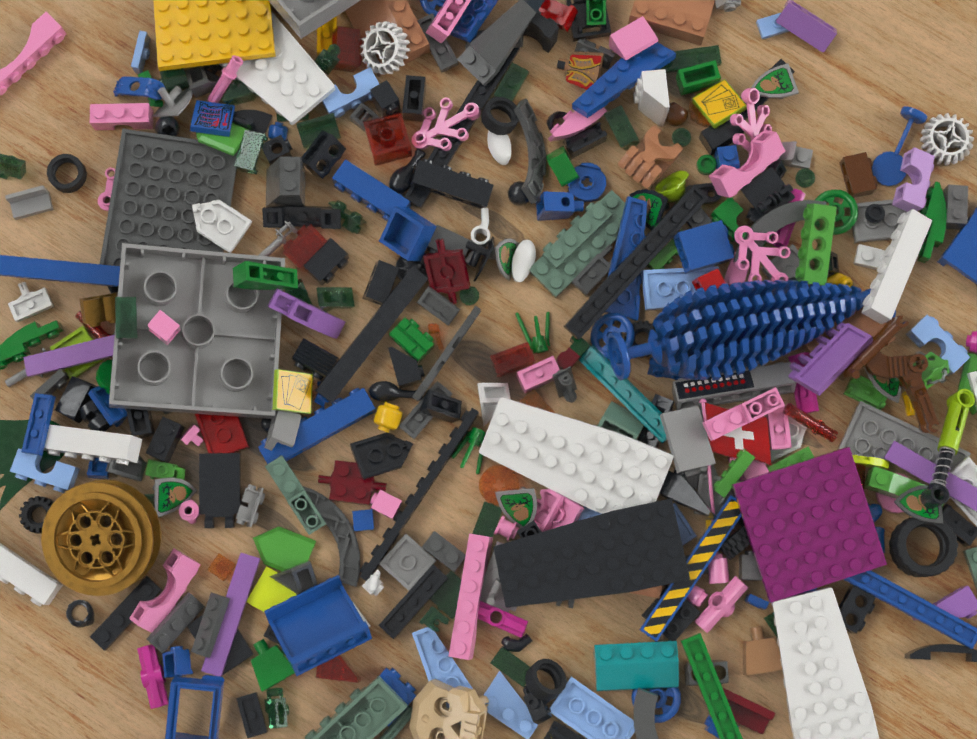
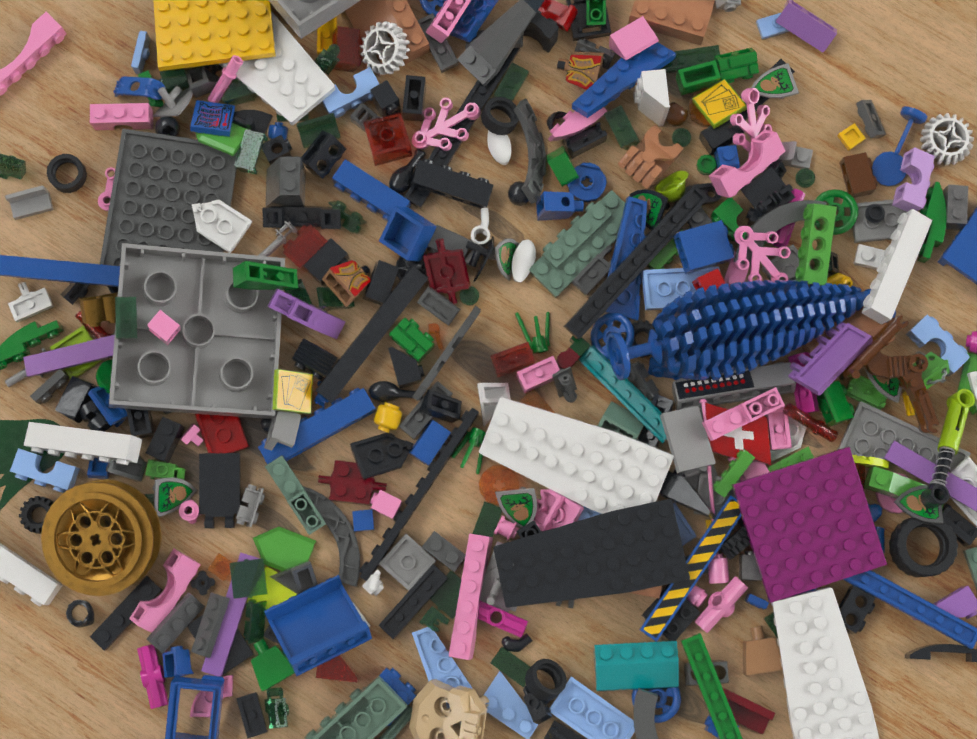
blue tile [21,393,56,456] -> none
none -> black piece [60,283,90,305]
none -> bright pink tile [190,675,233,717]
none -> black plate [191,571,215,595]
none -> clear green piece [230,558,268,599]
none -> clear green hinge [243,599,267,644]
none -> torso [322,260,371,307]
none -> blue hinge [409,420,451,466]
none -> dark grey hinge [628,361,659,401]
none -> green brick [714,47,759,83]
none -> green slope [816,380,854,428]
none -> yellow plate [837,123,866,151]
none -> dark grey plate [856,100,886,138]

